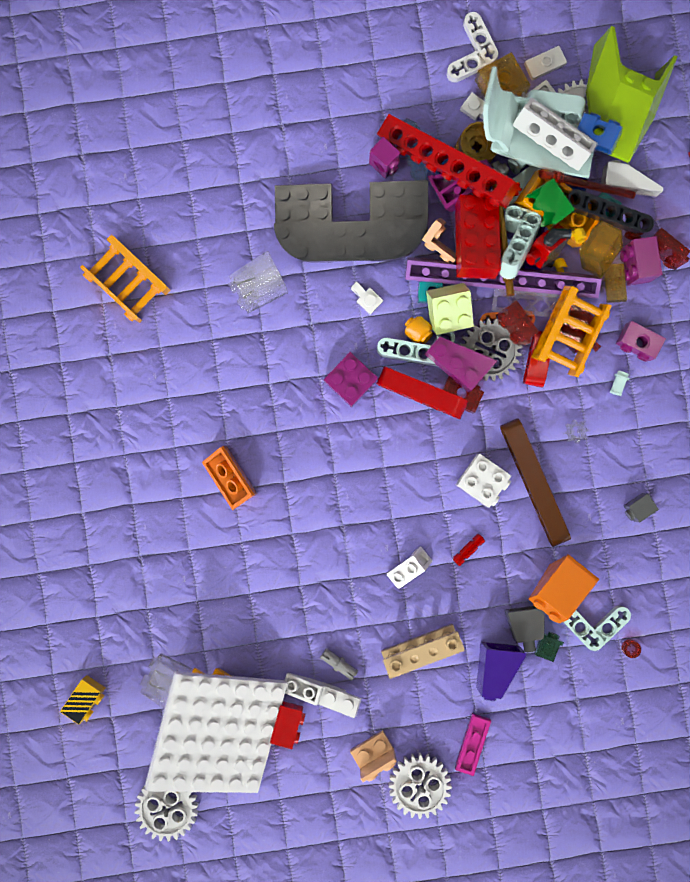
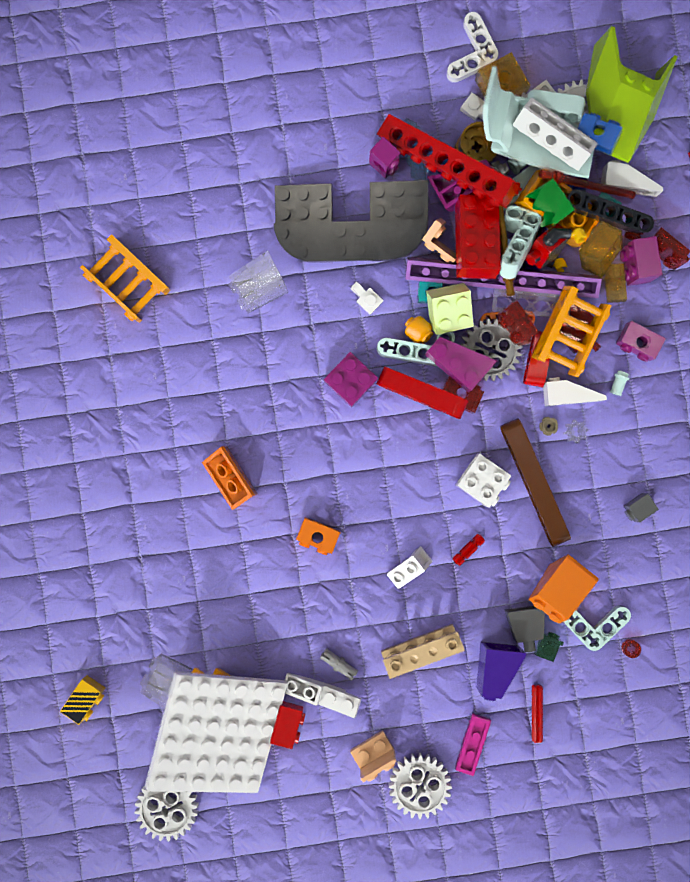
white plate [524,46,567,81] -> none
none -> orange brick [296,517,341,555]
none -> red axle [532,684,543,743]
none -> dark tan plate [539,417,558,436]
none -> white slope [543,377,607,406]

